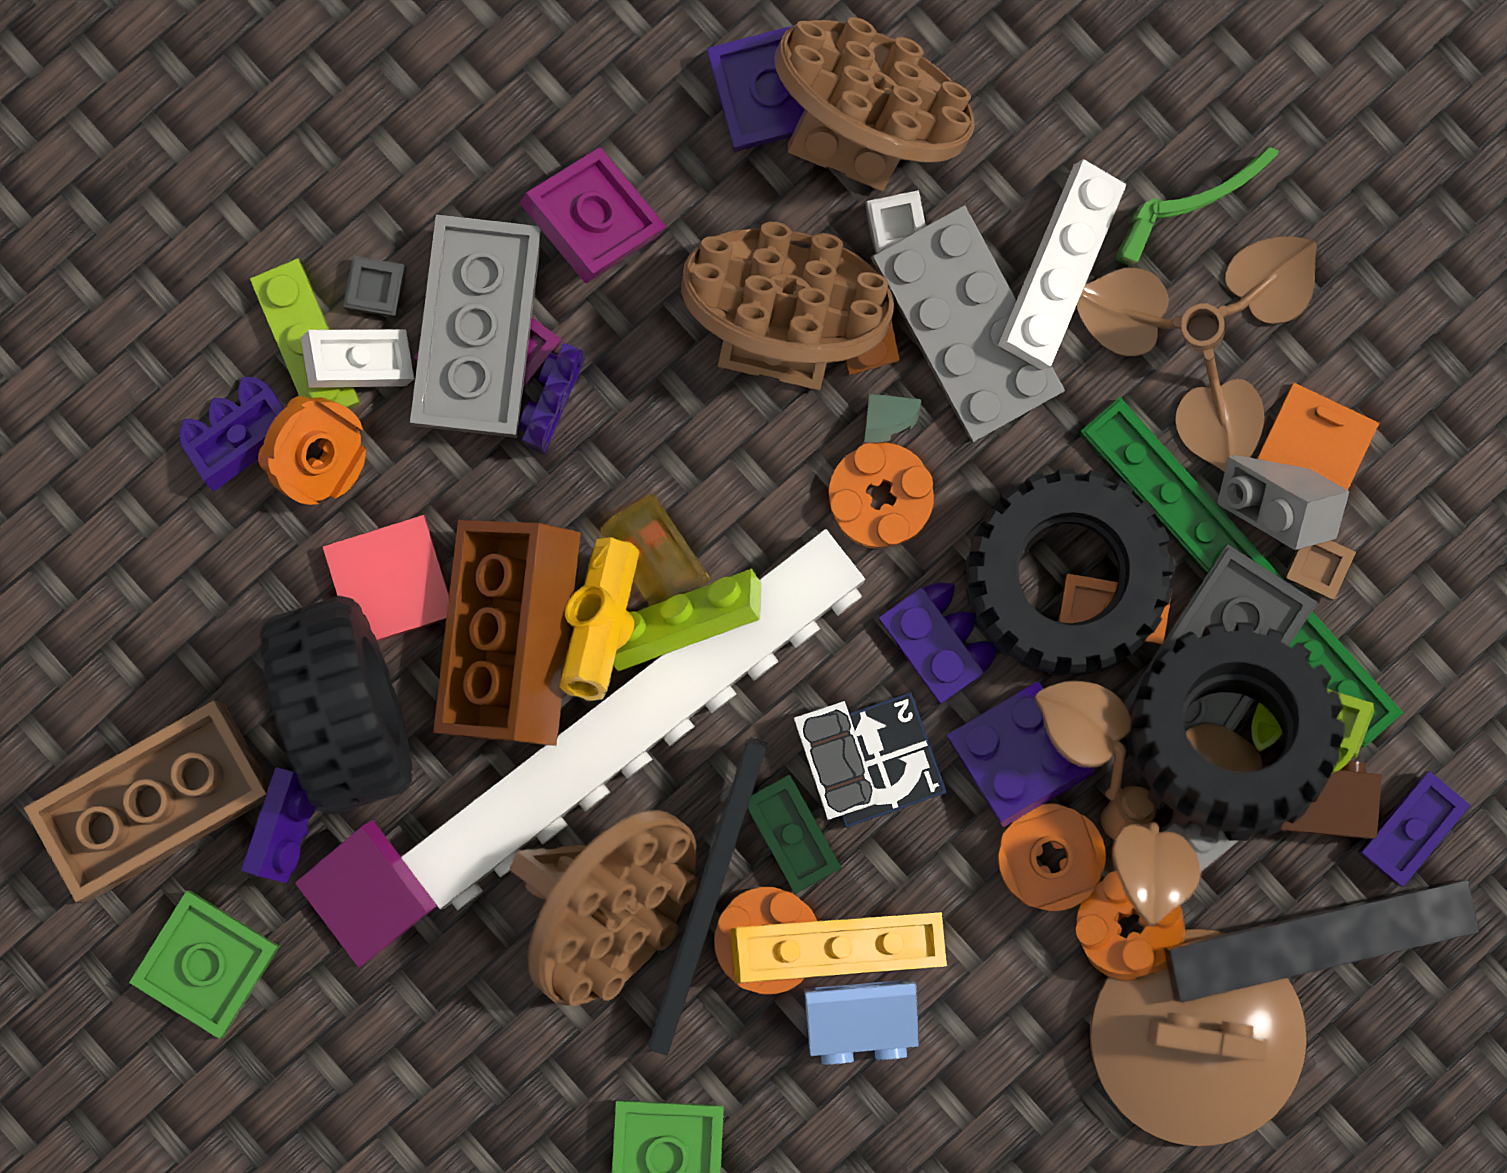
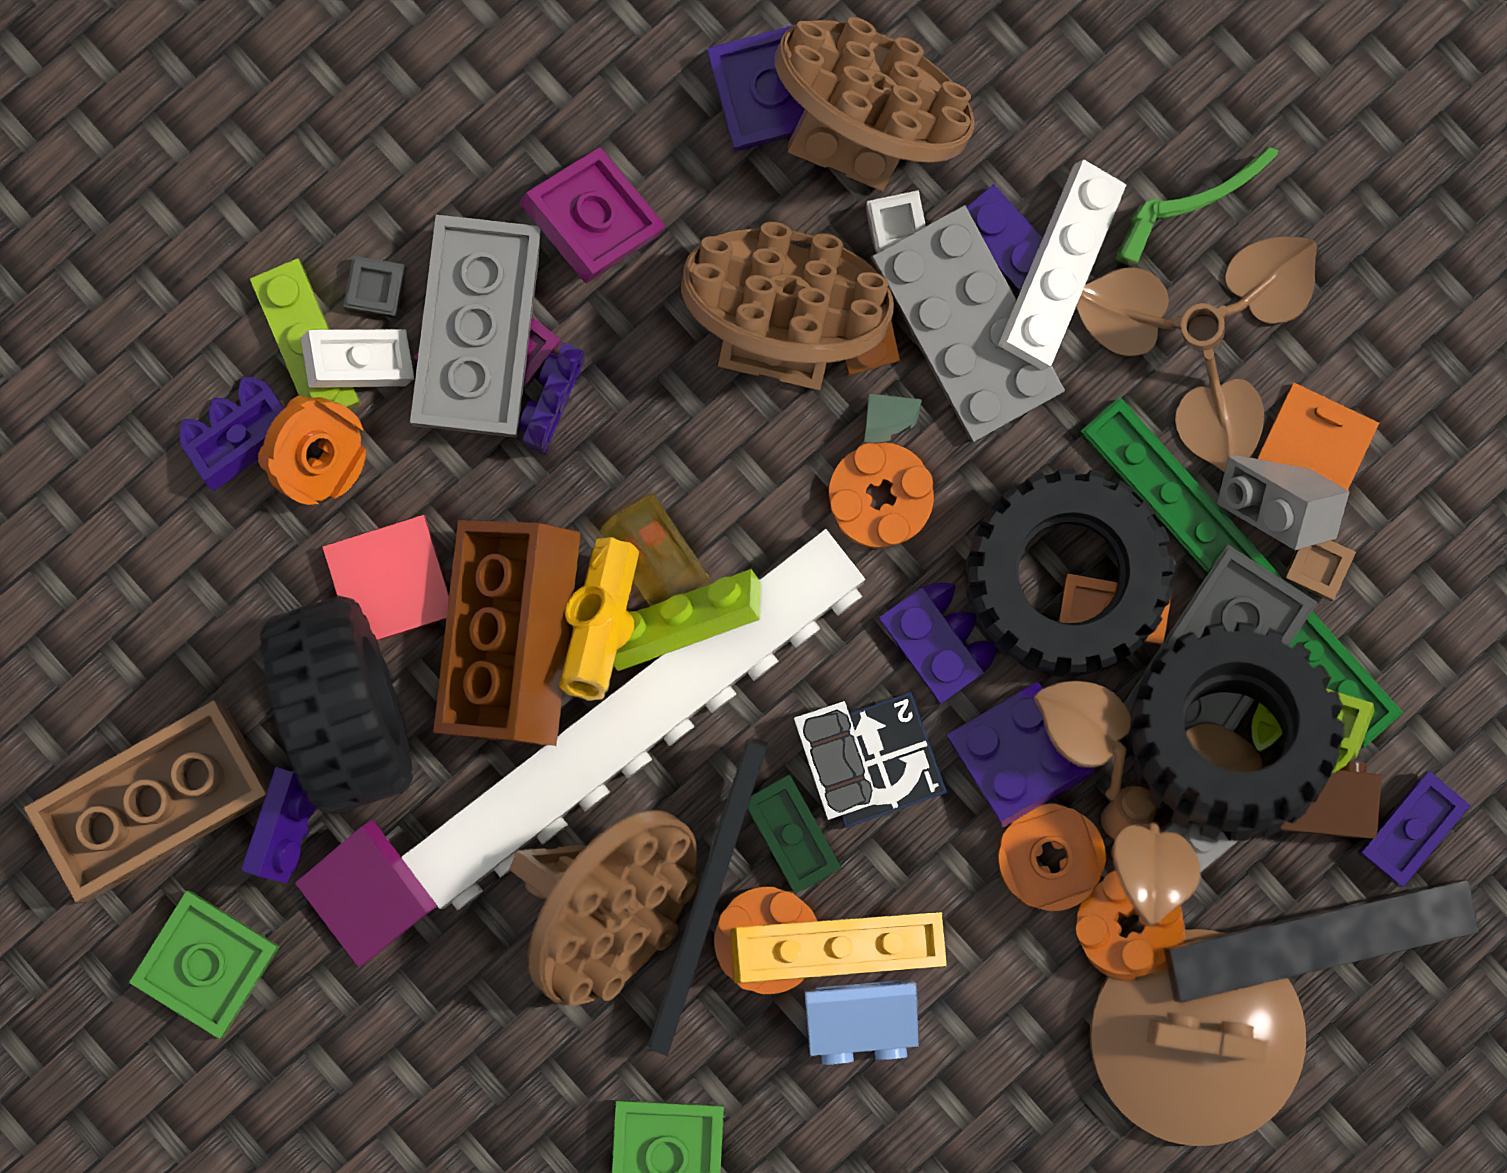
none -> dark purple plate [966,184,1043,295]

